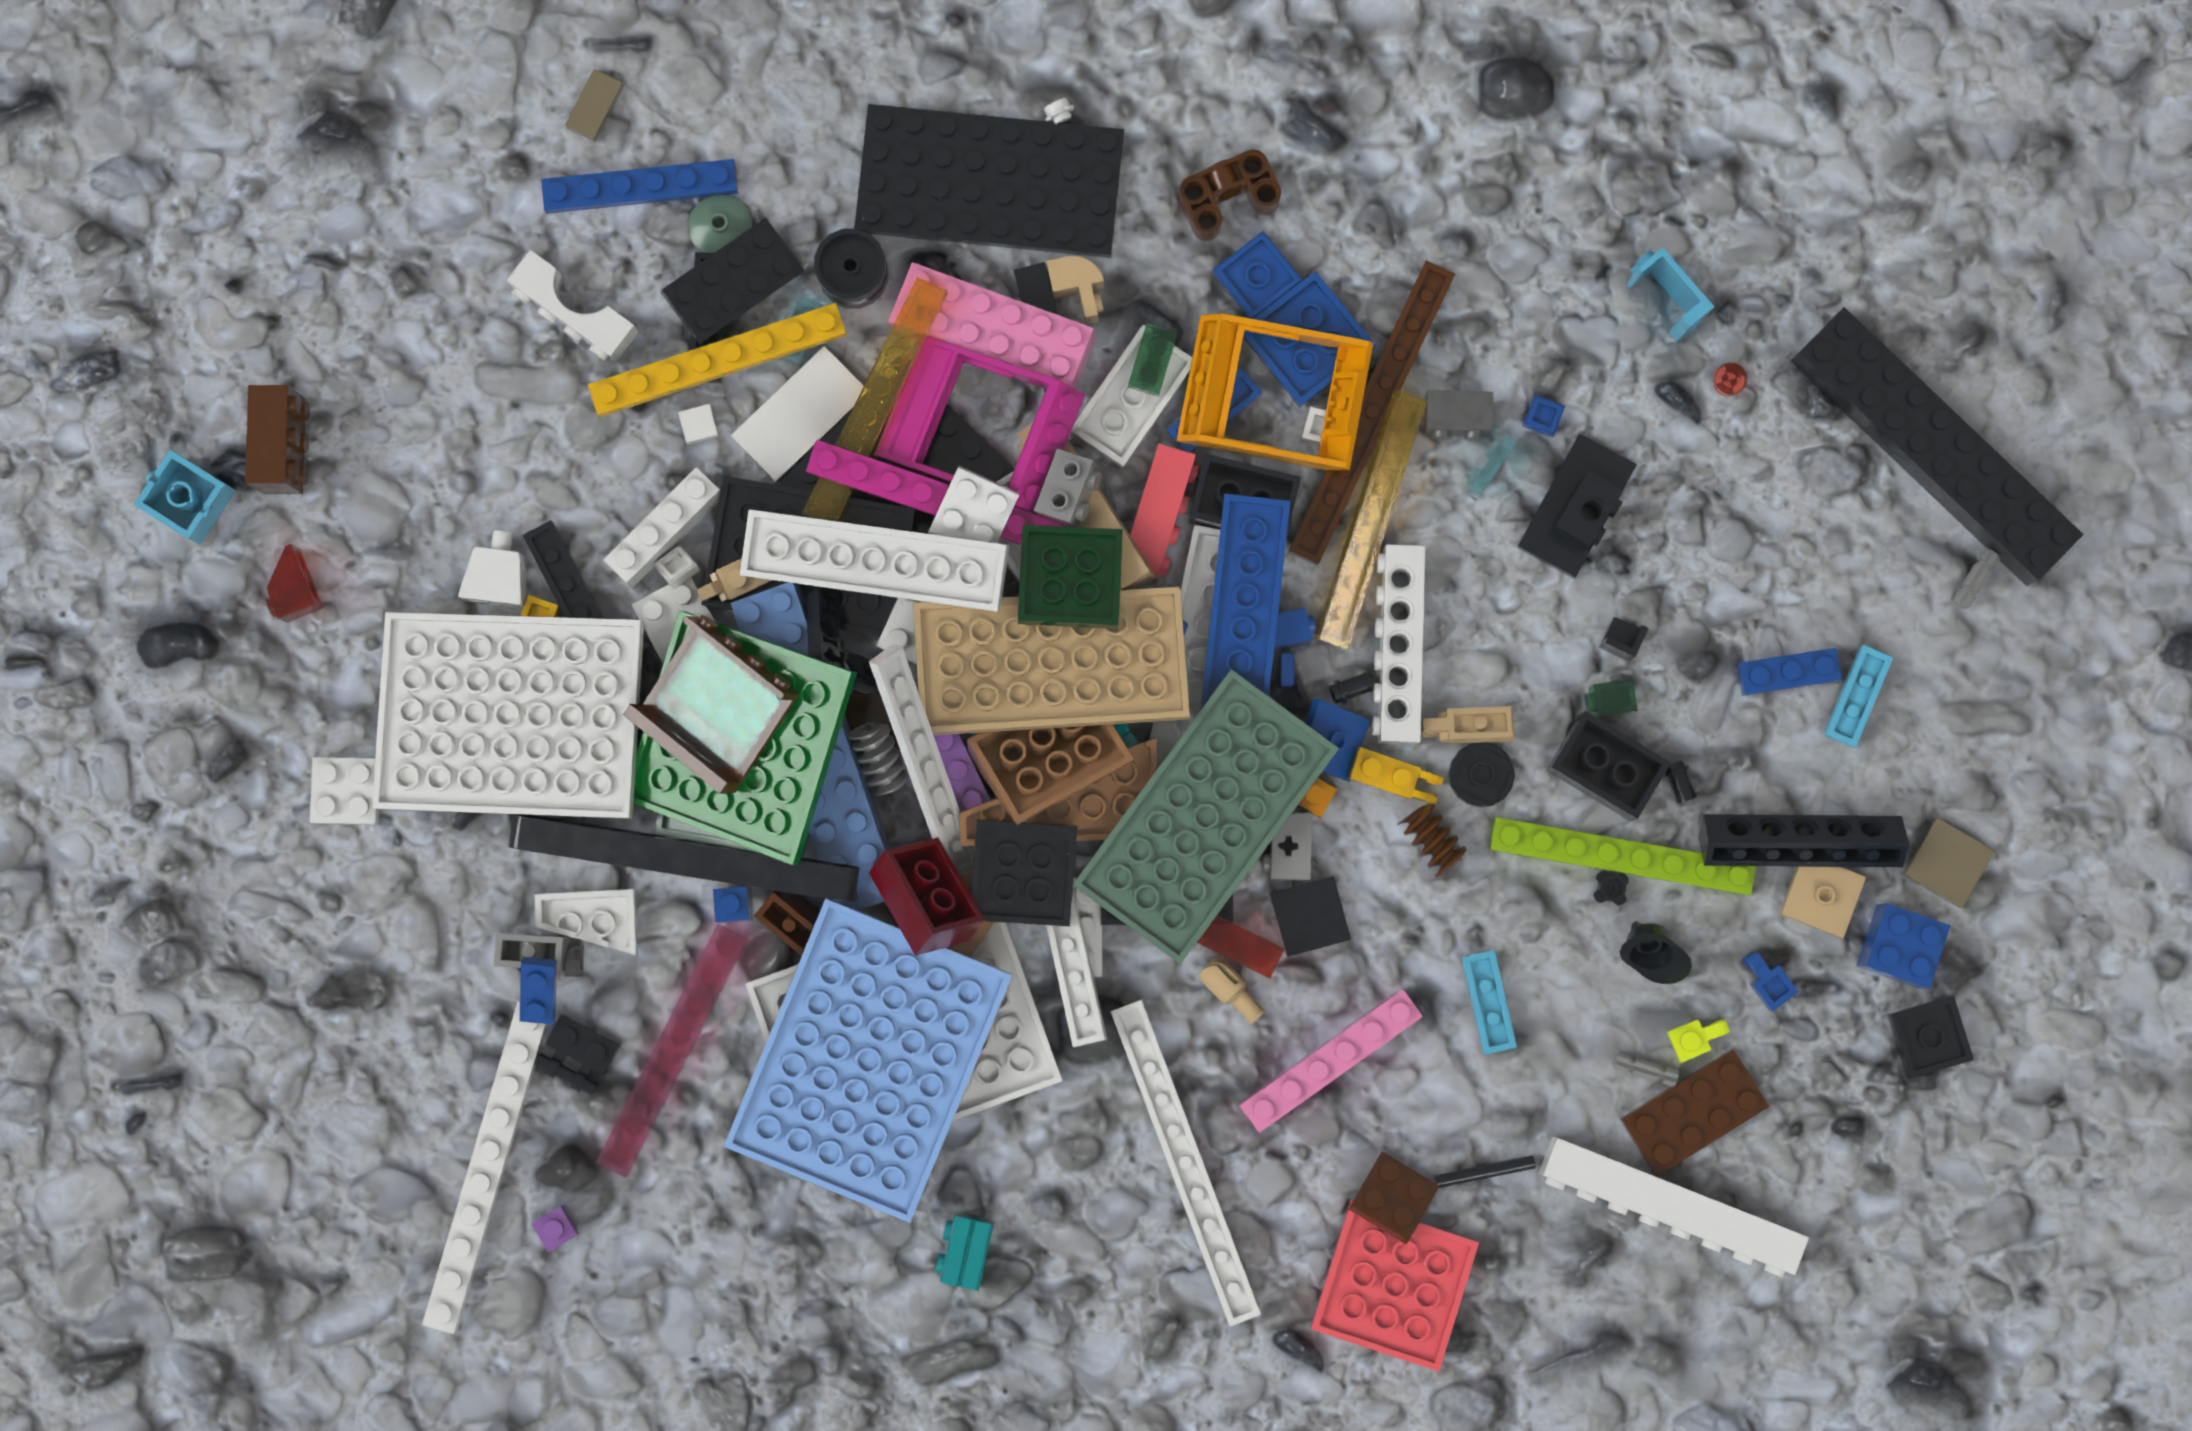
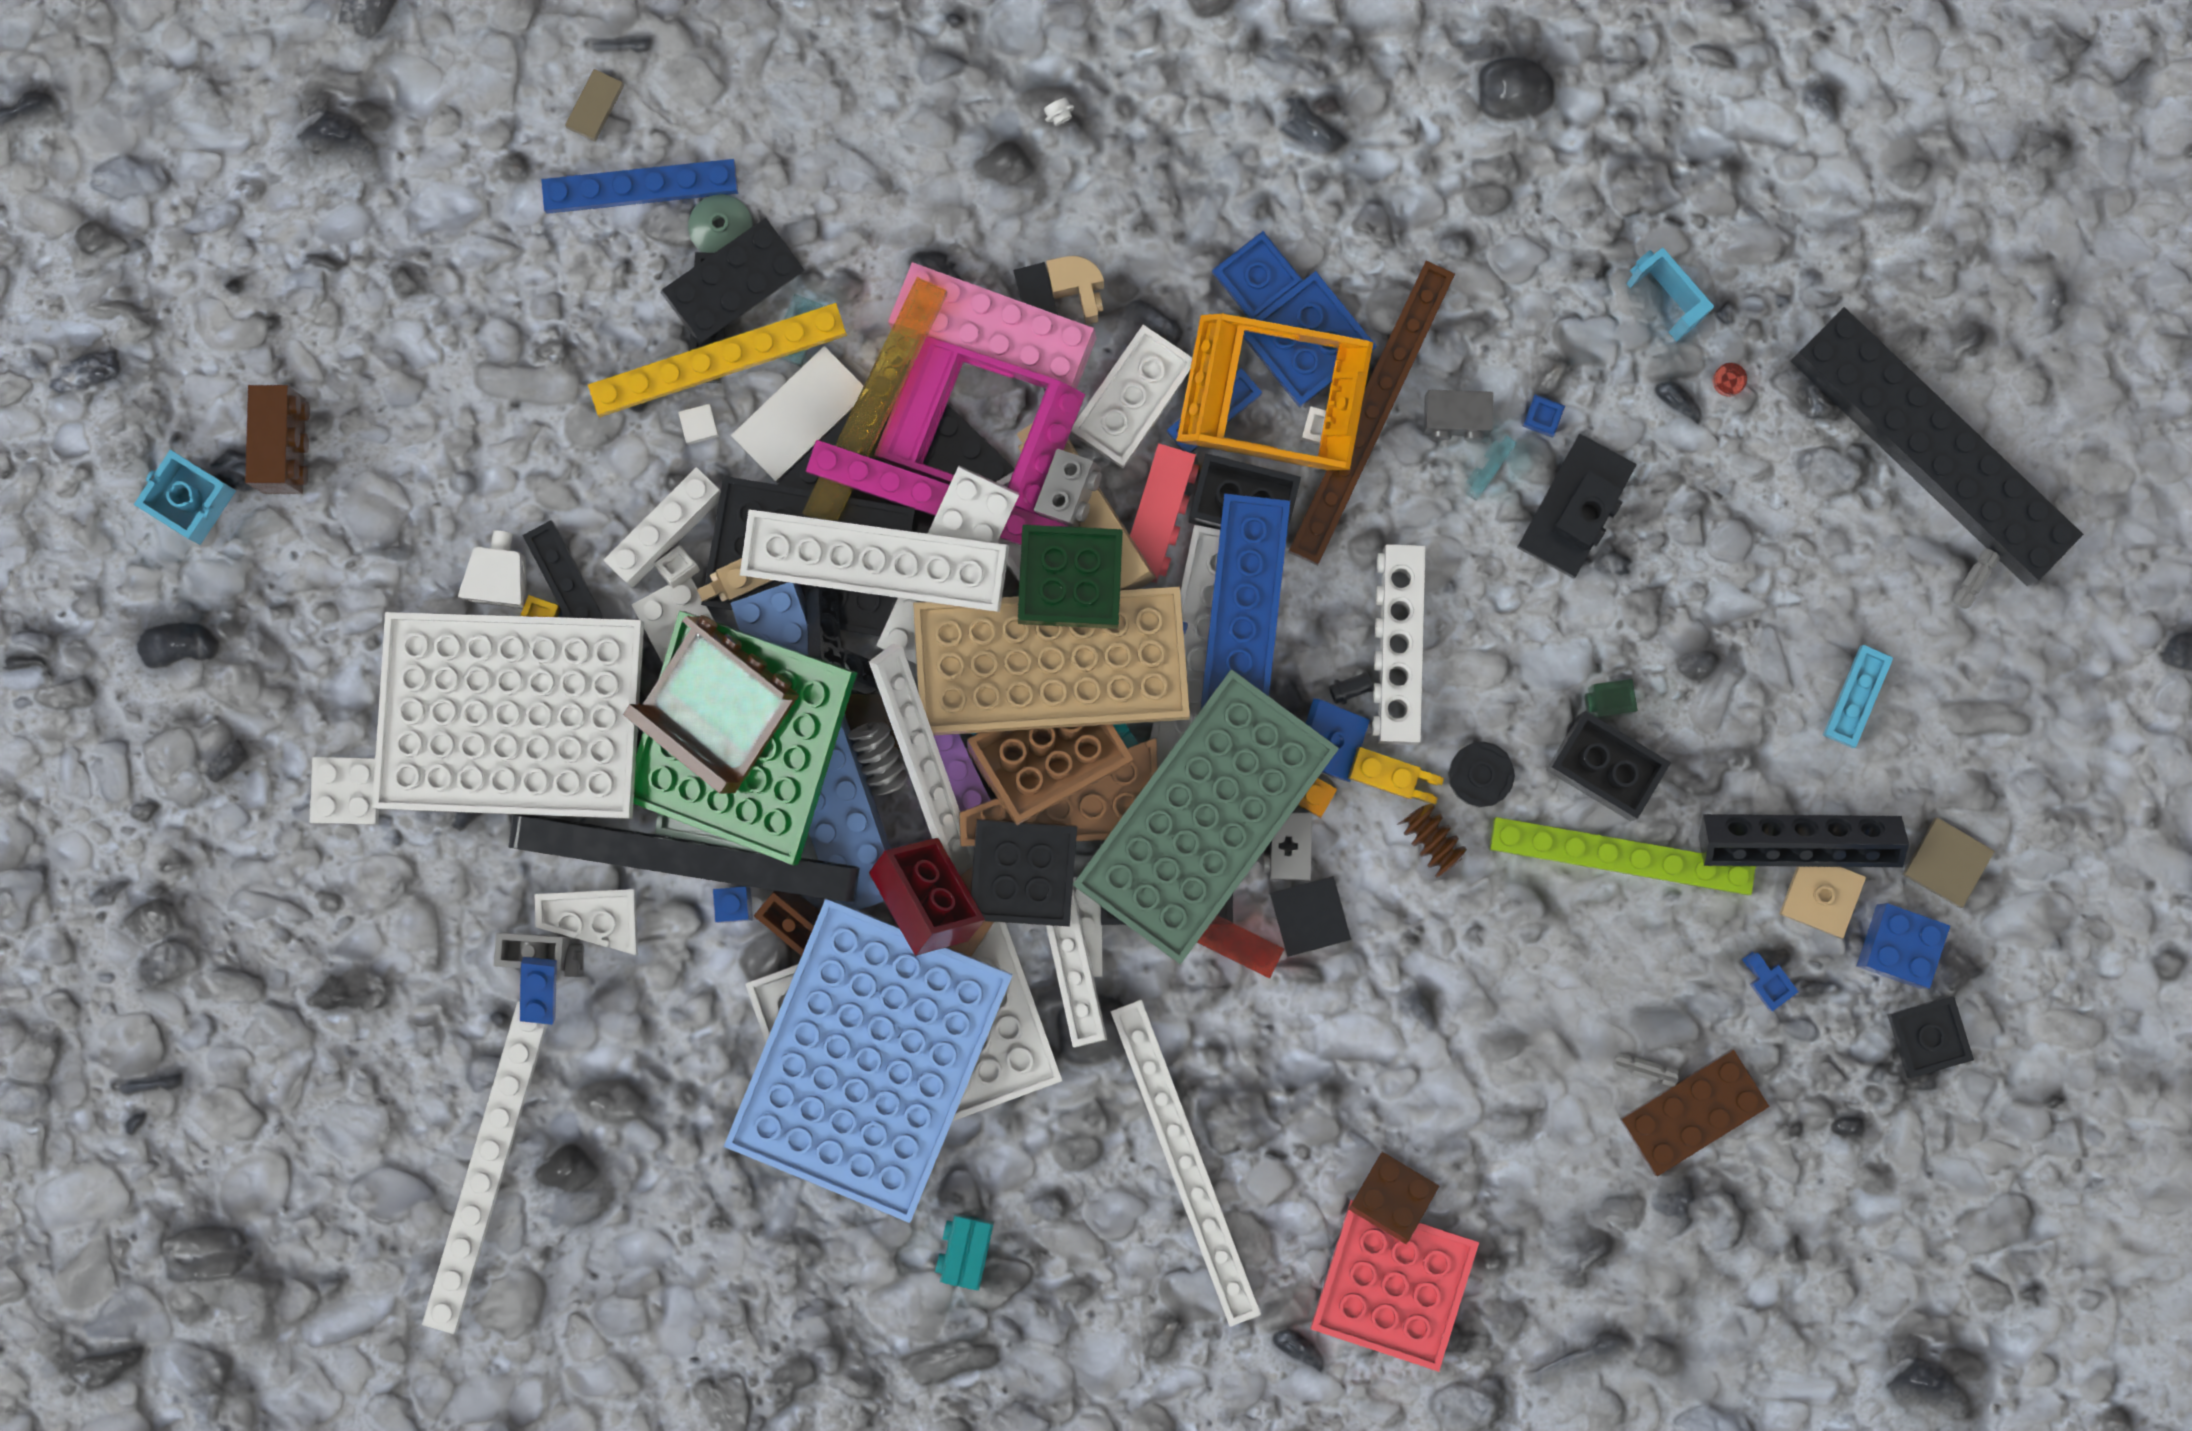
clear red slope [266,544,323,623] -> none
white arch [507,250,639,363] -> none
medium lavender plate [531,1205,579,1252] -> none
black plate [534,1014,621,1096] -> none
clear pink plate [596,923,749,1178] -> none
black wheel [814,229,888,309] -> none
black plate [854,104,1124,258] -> none
clear green plate [1128,323,1178,397] -> none
reddish brown beam [1179,149,1281,241] -> none
tan arm [1199,956,1266,1025] -> none
bright pink brick [1238,989,1423,1133] -> none
blue brick [1274,607,1316,651] -> none
blue tile [1279,653,1294,690] -> none
clear yellow plate [1315,390,1427,650] -> none
tan hinge [1421,706,1515,744] -> none
black bar [1435,1155,1536,1188] -> none
medium azure plate [1461,950,1517,1055] -> none
white brick [1538,1136,1809,1278] -> none
black plate [1593,870,1629,906] -> none
black panel [1599,617,1649,661] -> none
black piece [1619,921,1692,984] -> none
black pin [1664,760,1697,804] -> none
neon yellow plate [1666,1019,1730,1063] -> none
blue plate [1737,648,1842,696] -> none

